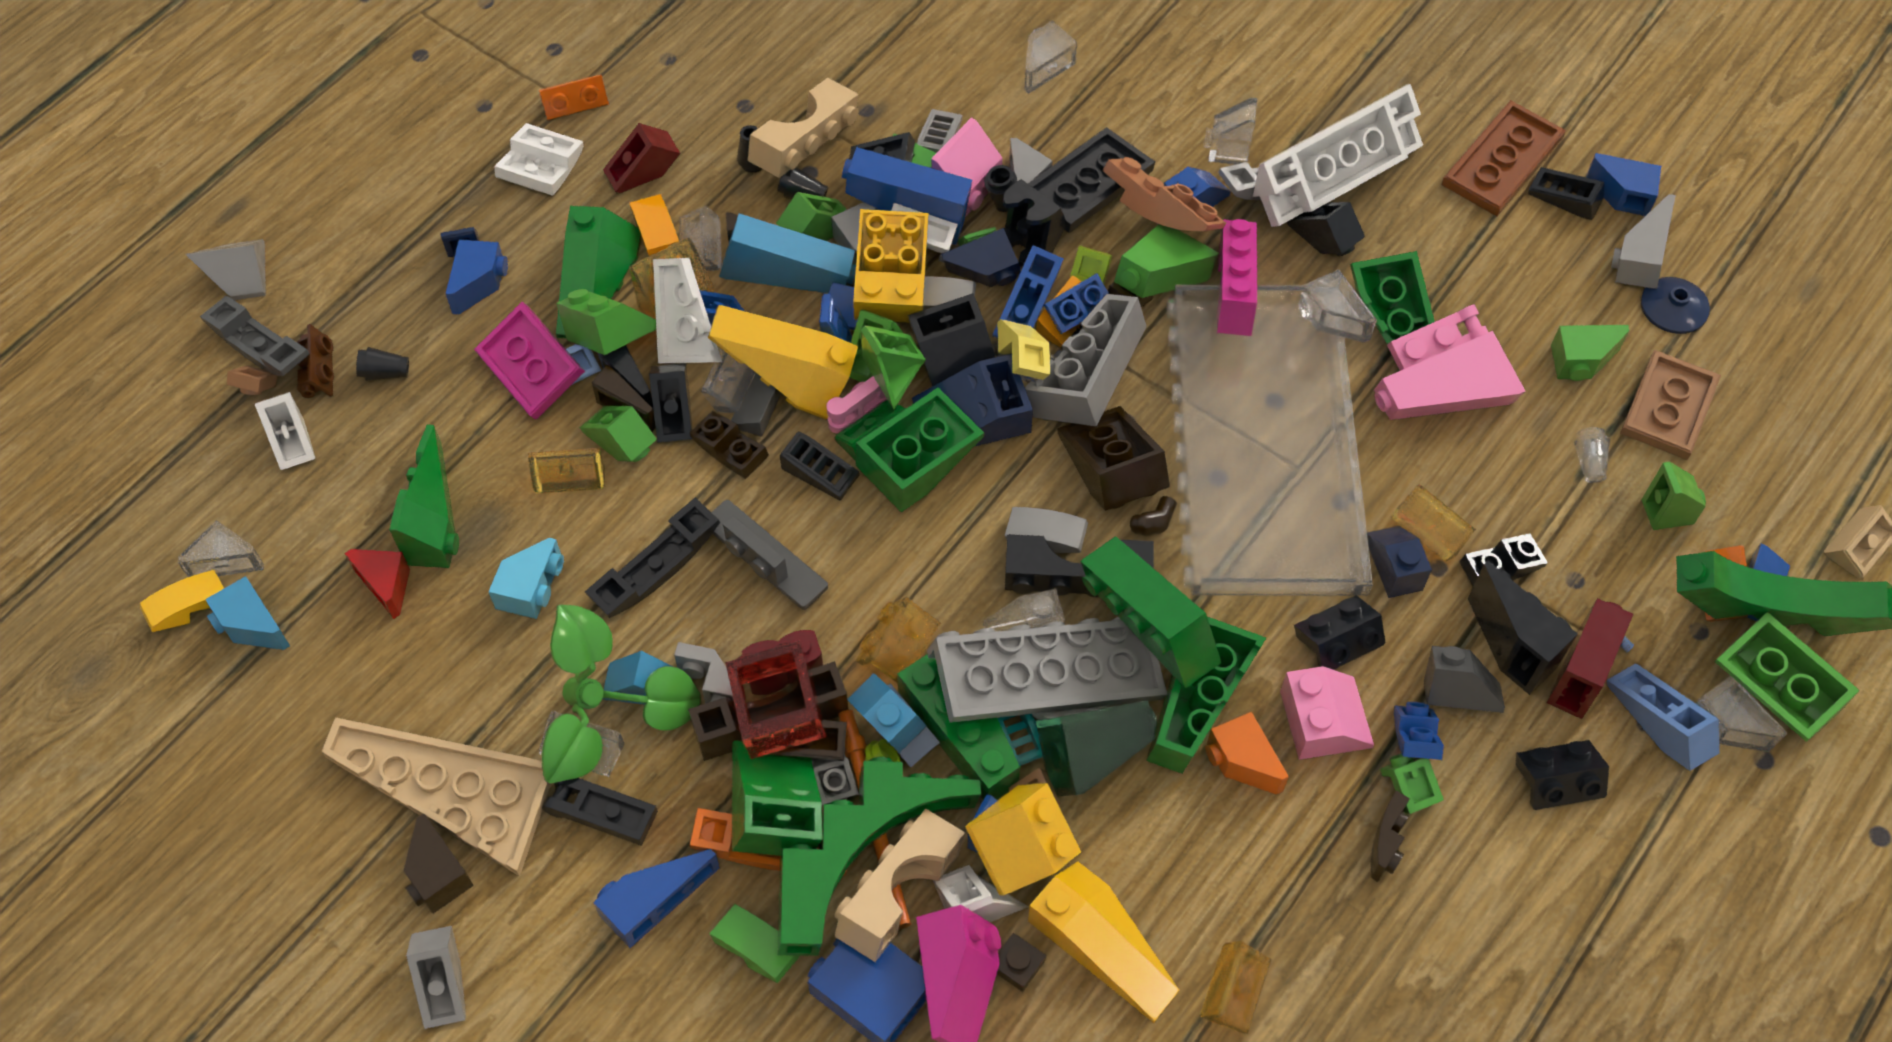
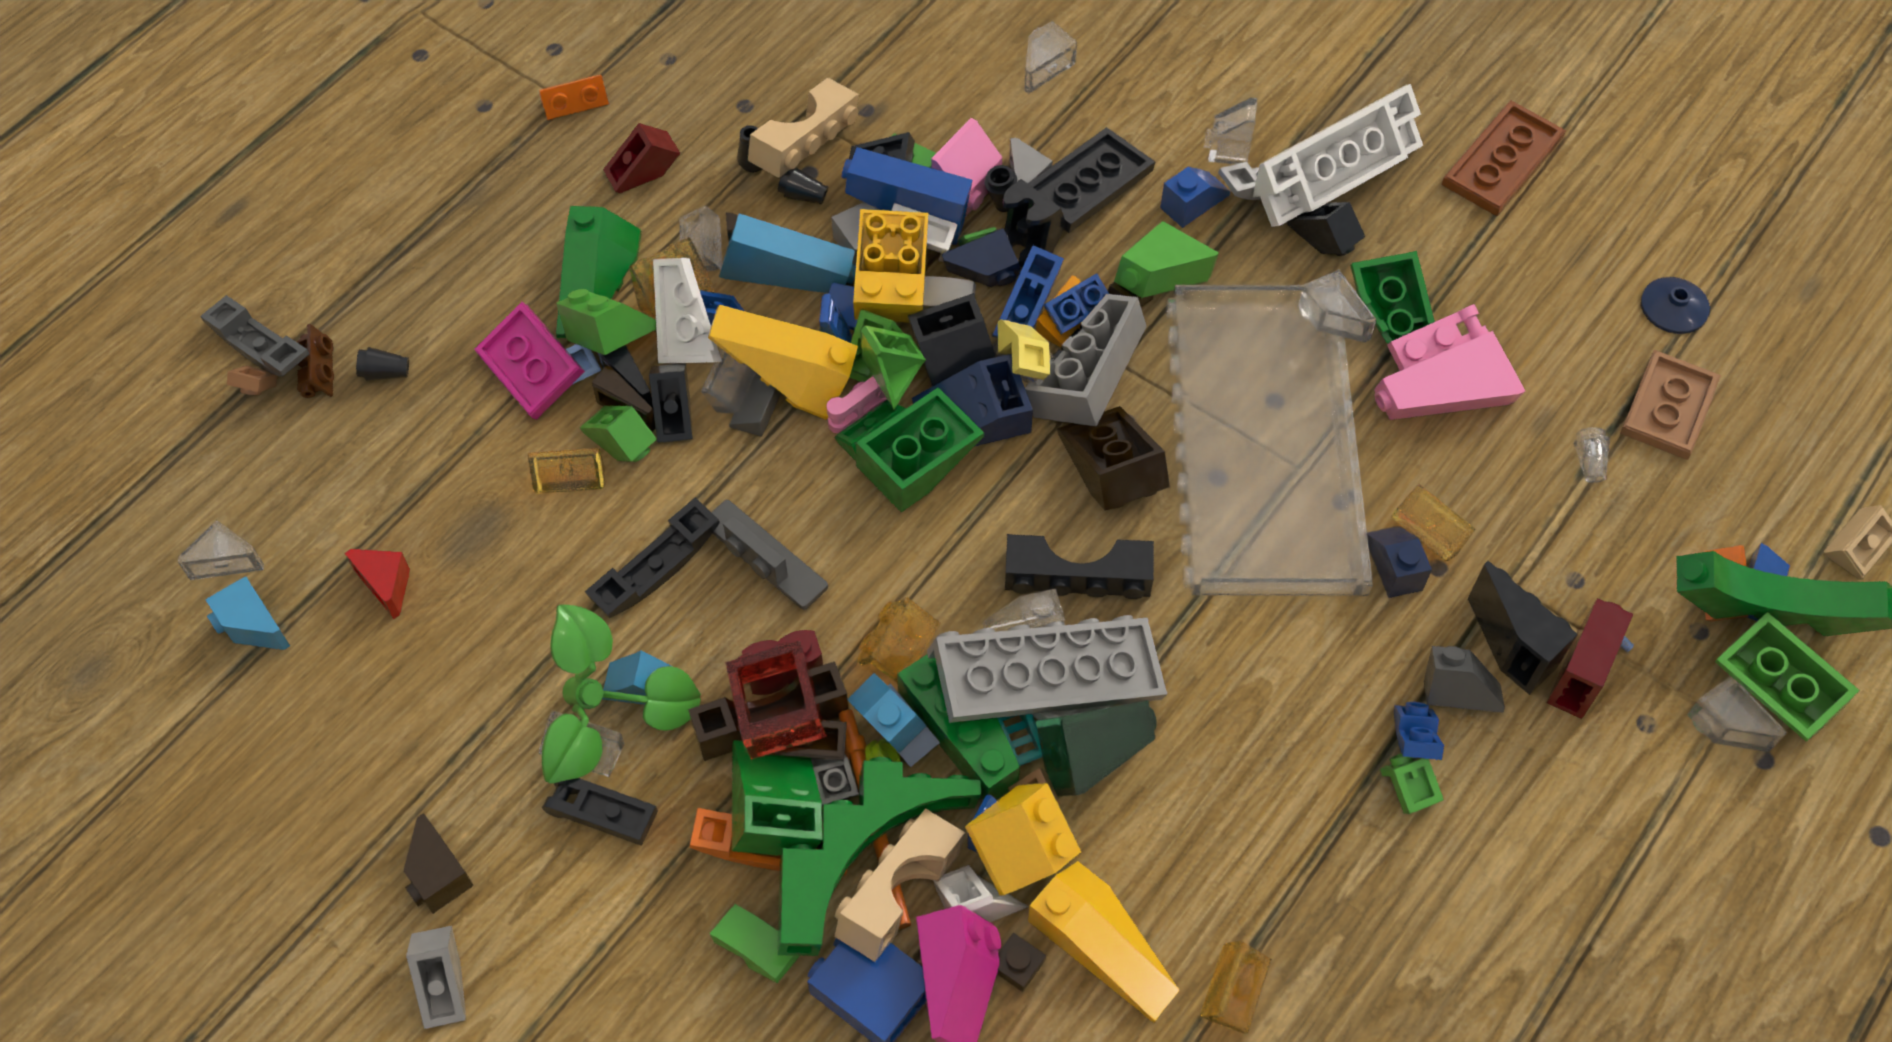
yellow slope [140,570,224,632] -> none
light grey slope [185,239,266,300] -> none
white slope [255,392,316,470] -> none
tan wing [321,717,552,876] -> none
green wedge [389,424,459,568] -> none
dark blue slope [440,227,479,257] -> none
blue slope [446,240,508,314] -> none
medium azure slope [488,538,564,619] -> none
white slope [494,123,584,196] -> none
blue slope [593,849,720,948] -> none
light orange slope [629,194,680,256] -> none
light grey slope [674,642,743,704] -> none
dark brown slope [689,411,769,479] -> none
bright green slope [776,192,847,241] -> none
black slope [780,431,860,501] -> none
light grey slope [916,109,963,153] -> none
light grey slope [1005,507,1088,553] -> none
lime plate [1070,246,1113,284] -> none
green wedge [1080,536,1221,689] -> none
nougat slope [1103,157,1226,231] -> none
dark brown arm [1130,496,1177,536] -> none
green wedge [1146,617,1267,774] -> none
orange slope [1205,712,1289,795] -> none
dark pink arch [1217,219,1257,336] -> none
bright pink slope [1280,666,1374,760] -> none
black bracket [1294,595,1386,670] -> none
dark brown slope [1371,790,1410,882] -> none
black slope [1459,533,1547,586] -> none
black bracket [1516,740,1609,810] -> none
black slope [1528,167,1604,220] -> none
bright green slope [1551,325,1630,381] -> none
blue slope [1586,153,1661,216] -> none
medium blue slope [1607,664,1720,771] -> none
light grey slope [1611,194,1676,289] -> none
bright green slope [1641,462,1706,530] -> none

